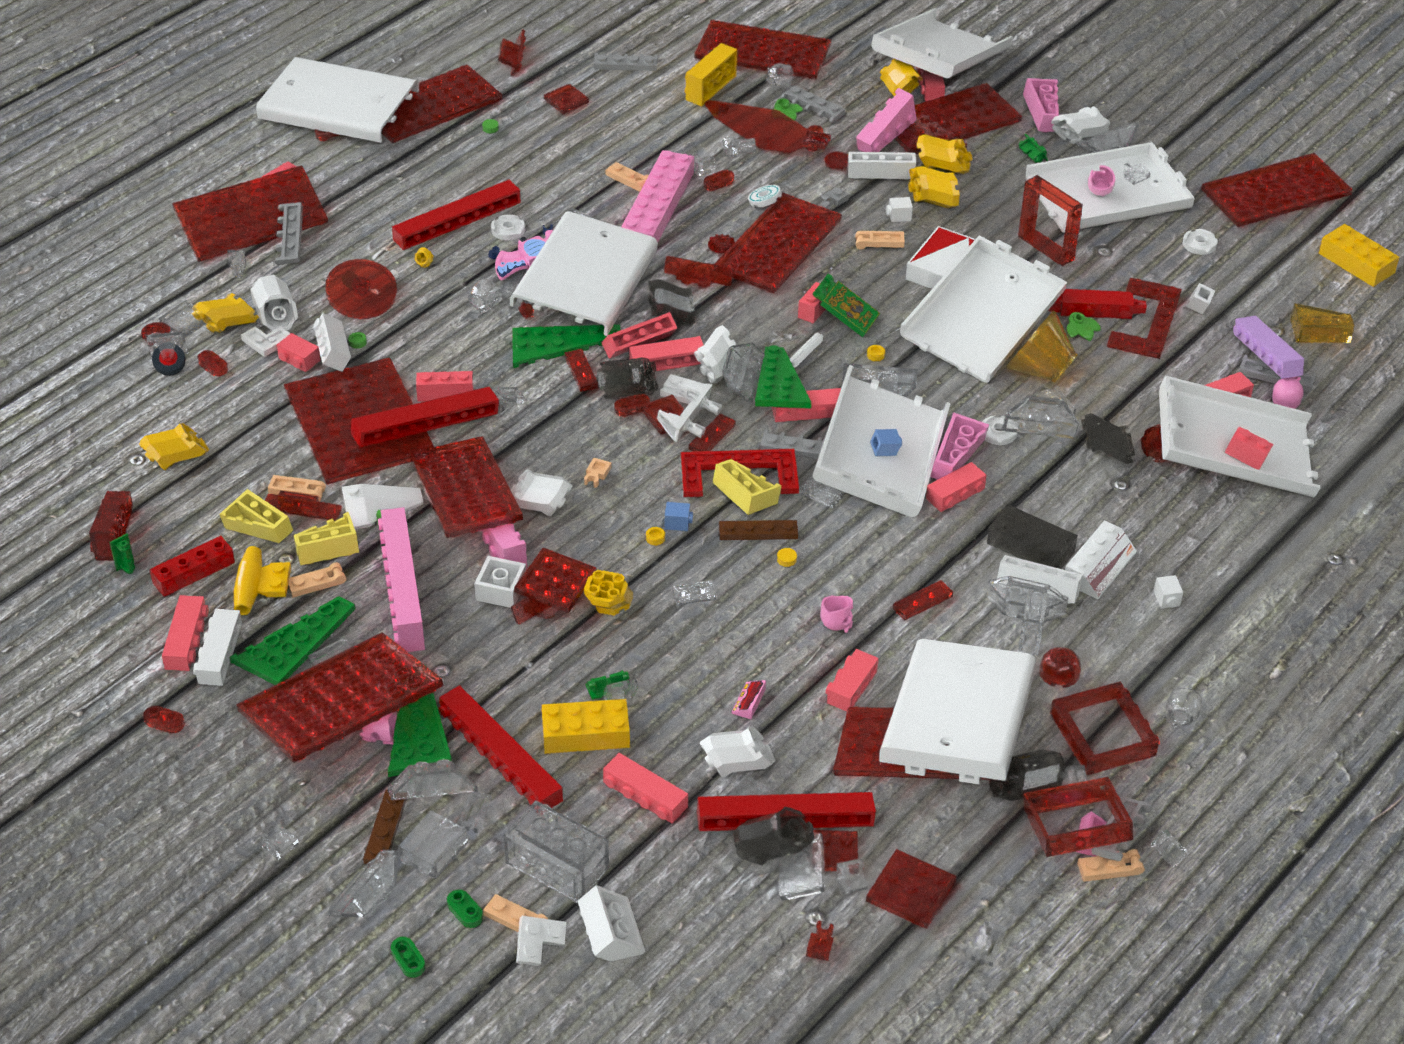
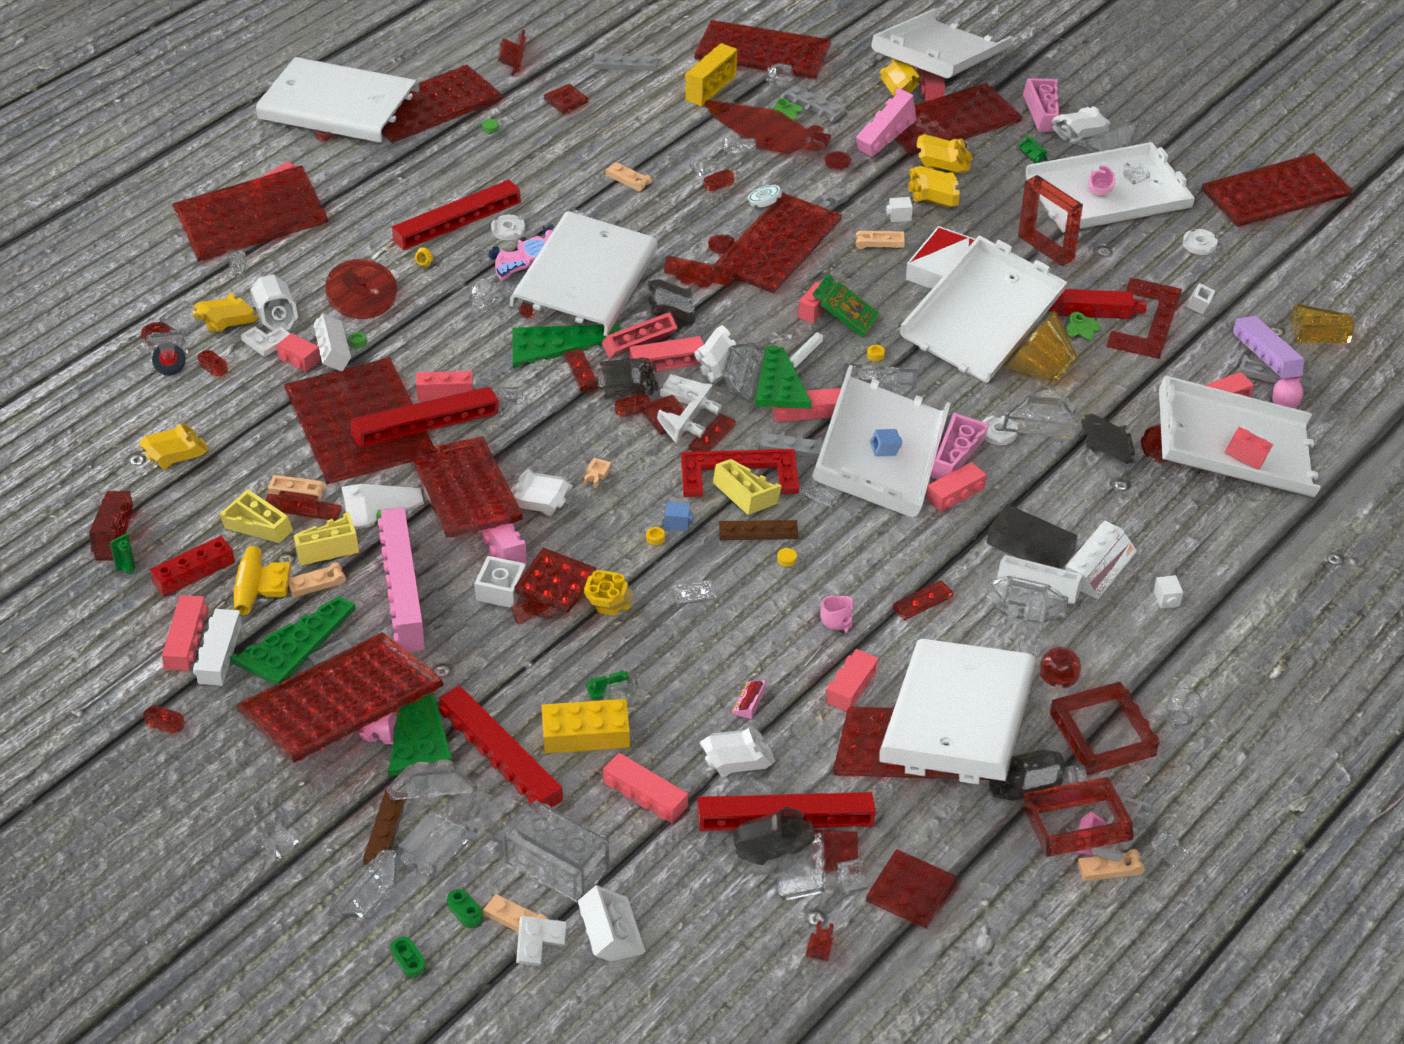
light grey hinge [275,202,303,264] -> none
bright pink brick [621,150,694,242] -> none
white brick [848,152,916,180] -> none
yellow brick [1318,224,1400,287] -> none

